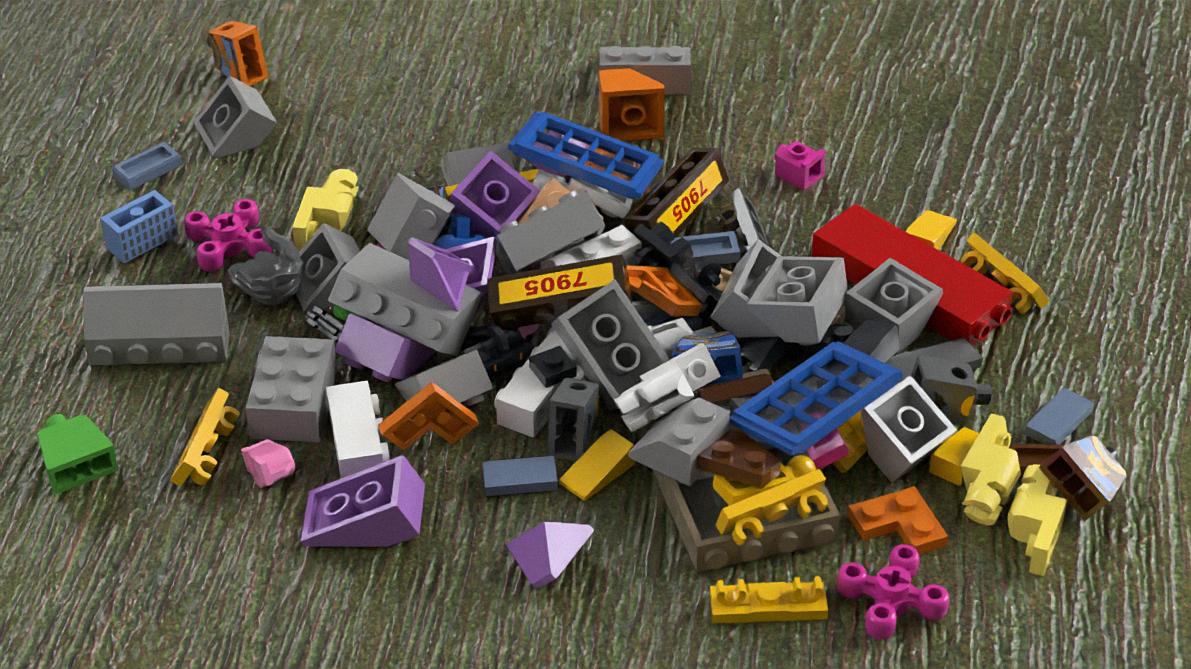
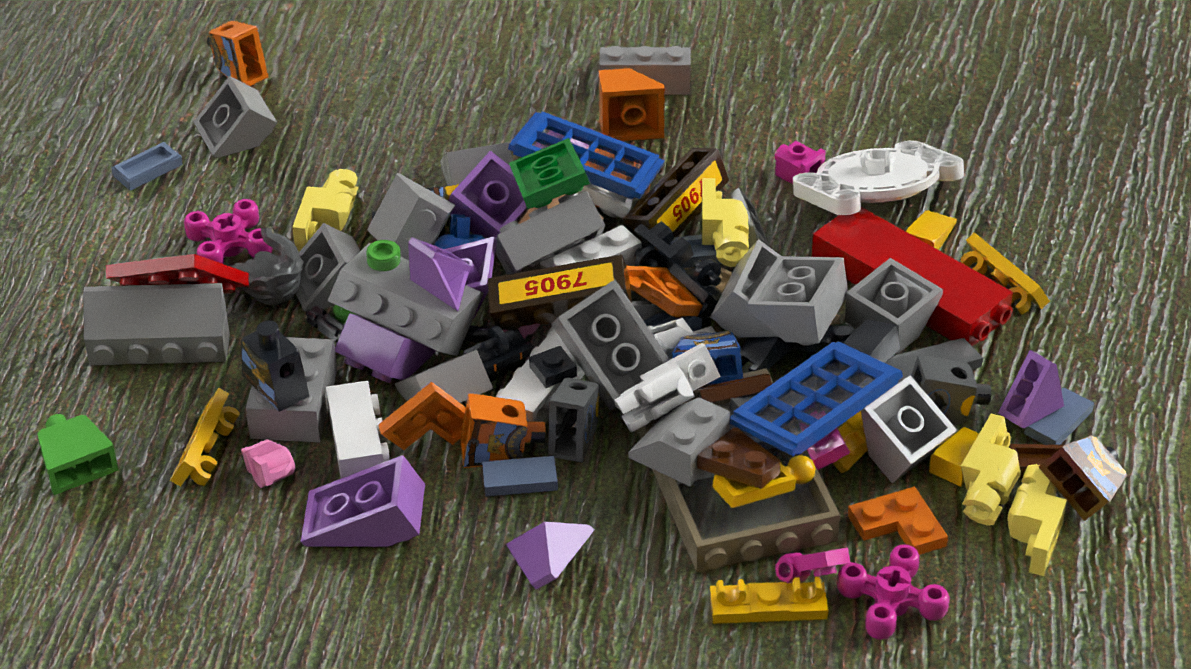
medium blue brick [100,190,178,263] -> none
yellow slope [559,429,635,501] -> none
yellow plate [716,469,828,546] -> none
none -> red plate [106,254,249,294]
none -> black torso [241,321,309,412]
none -> bright green tile [366,240,401,271]
none -> torso [460,393,546,468]
none -> green plate [509,138,590,209]
none -> light yellow plate [702,178,749,267]
none -> dark pink plate [775,548,851,583]
none -> white piece [793,141,964,215]
none -> medium lavender slope [998,350,1064,428]

